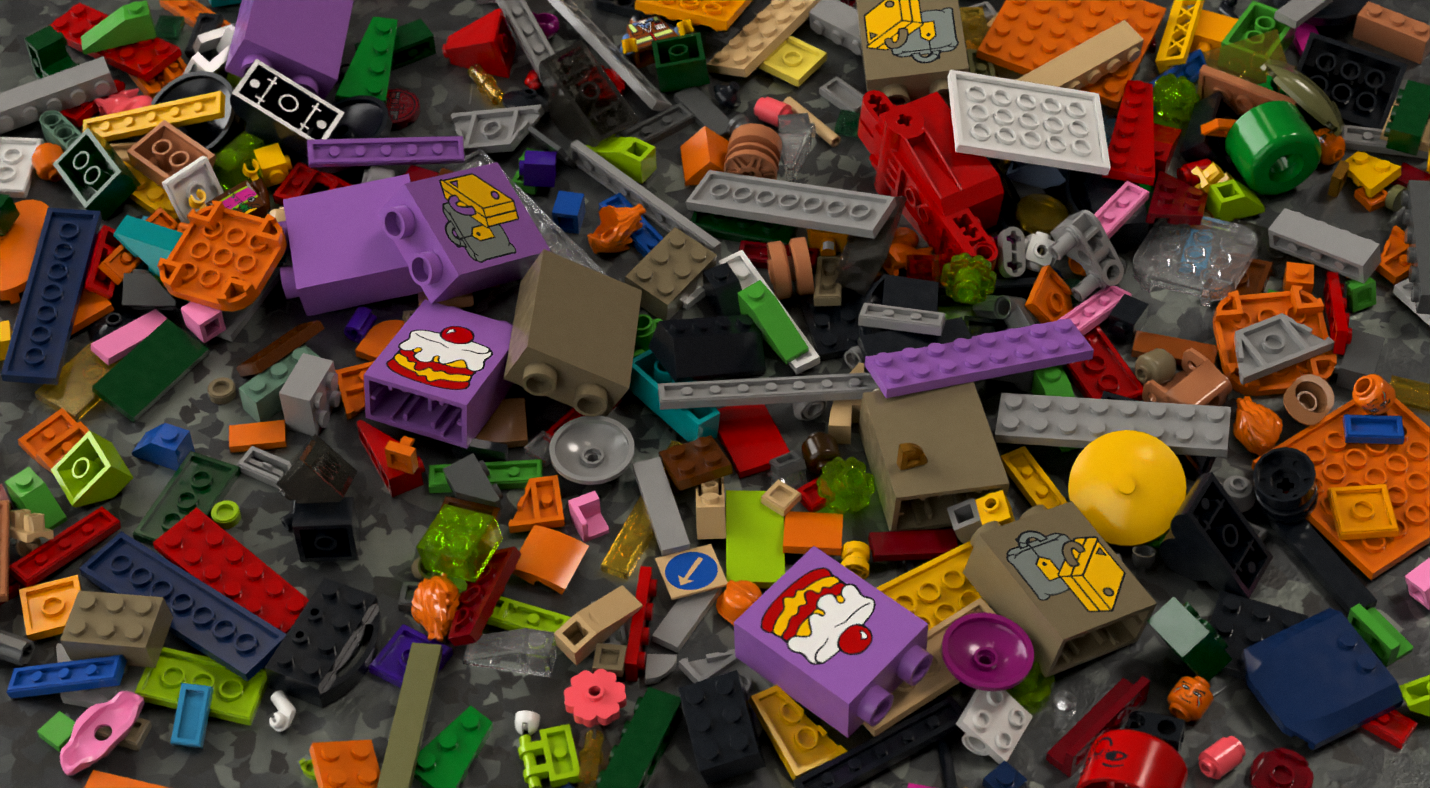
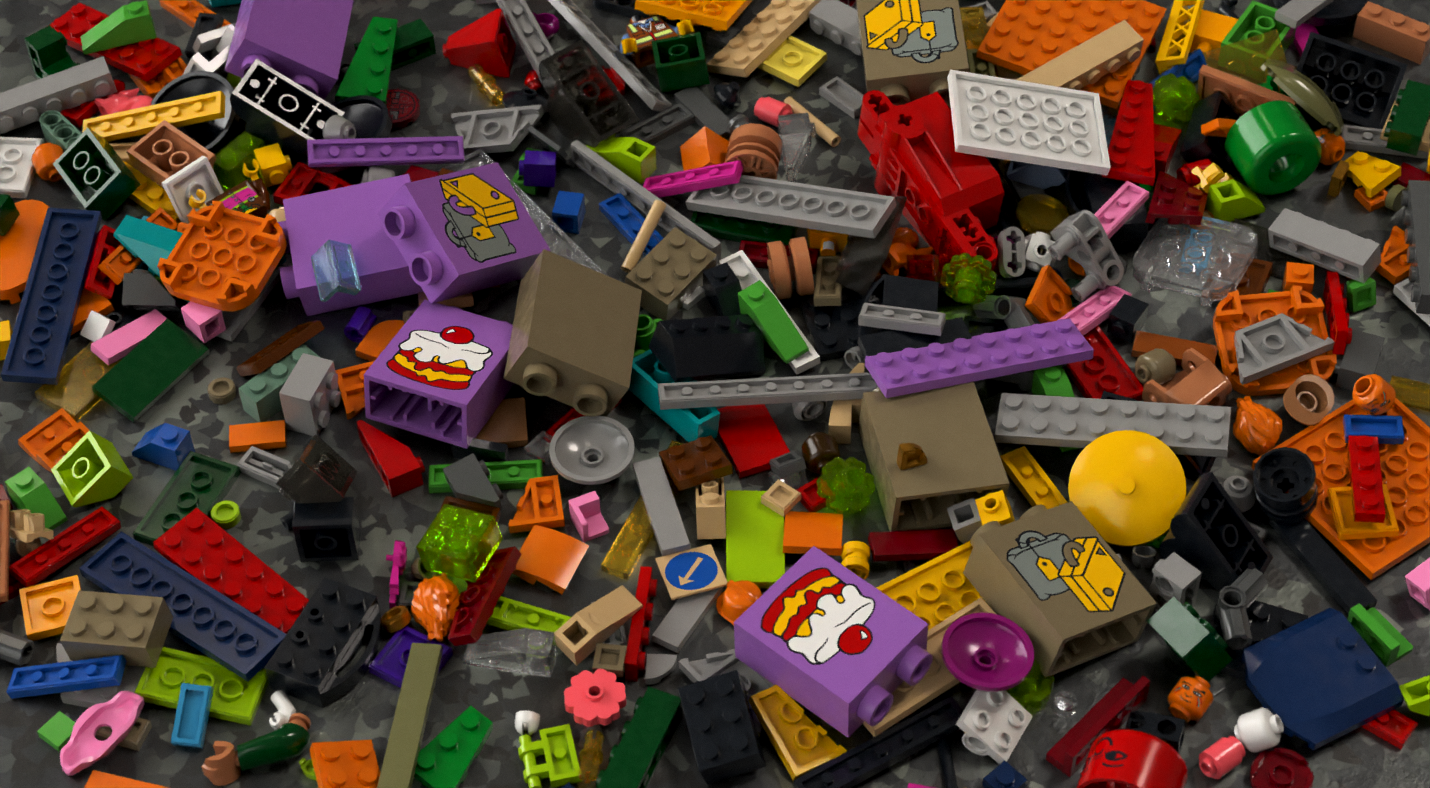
clear green plate [155,15,185,40] -> none
orange tile [385,436,418,475] -> none
orange hair [587,203,646,254] -> none
clear green plate [835,110,860,138] -> none
none -> white tile [80,310,116,342]
none -> piece [201,713,311,786]
none -> clear light blue panel [311,240,361,302]
none -> light grey cone [323,115,356,139]
none -> pearl gold tile [381,606,412,633]
none -> dark pink piece [386,540,407,608]
none -> tan piece [621,200,667,273]
none -> dark pink tile [643,160,743,198]
none -> light grey brick [1149,552,1202,611]
none -> dark grey piece [1215,568,1268,650]
none -> white head [1234,708,1284,753]
none -> red plate [1347,435,1386,523]

